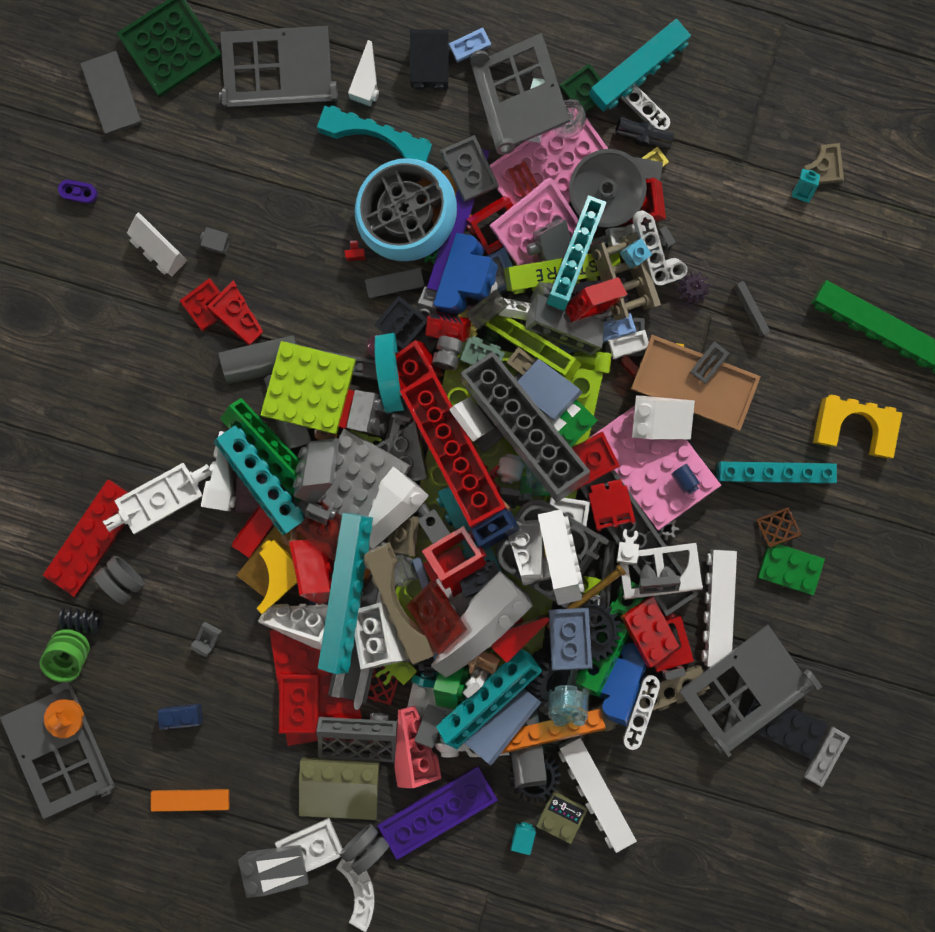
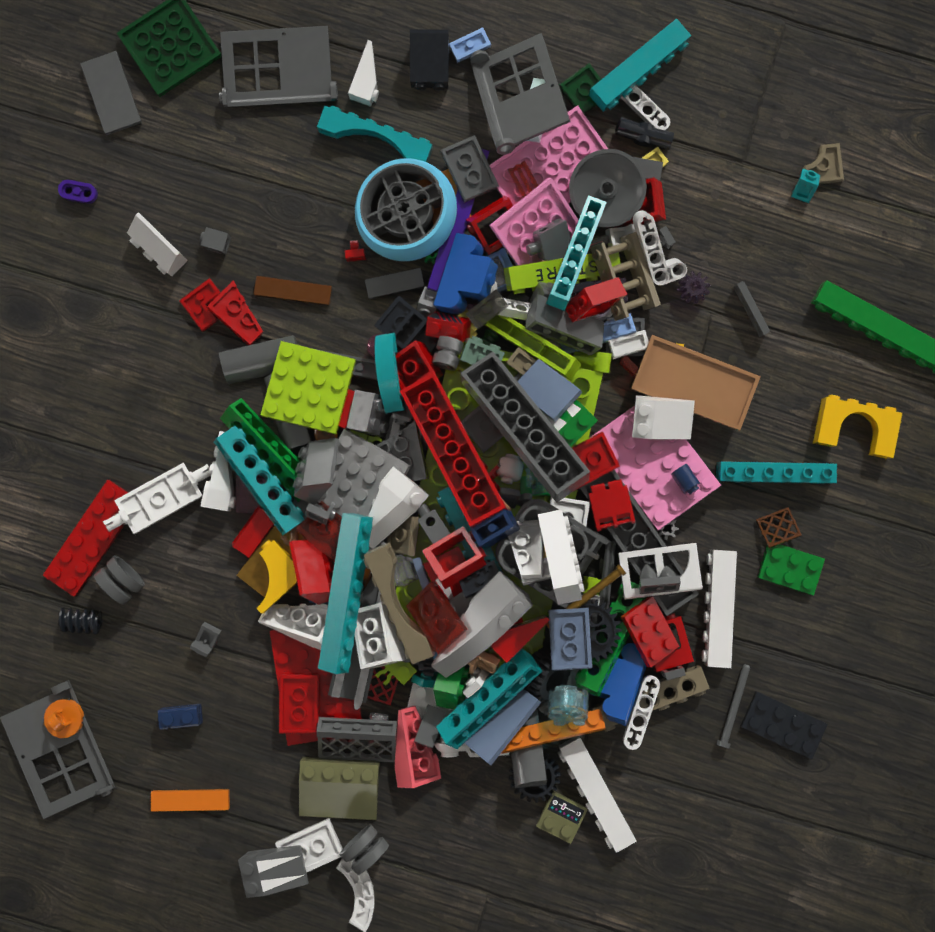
bright green wheel [39,630,90,682] -> none
dark purple plate [378,766,498,860] -> none
white tile [449,397,494,441] -> none
teal brick [511,822,536,855] -> none
clear cylinder [551,99,586,139] -> none
white plate [617,529,639,565] -> none
medium azure brick [619,238,652,268] -> none
dark grey door [679,625,822,757] -> none
dark grey tile [690,341,730,384] -> none
light grey tile [804,726,850,787] -> none
none -> reddish brown tile [254,276,332,306]

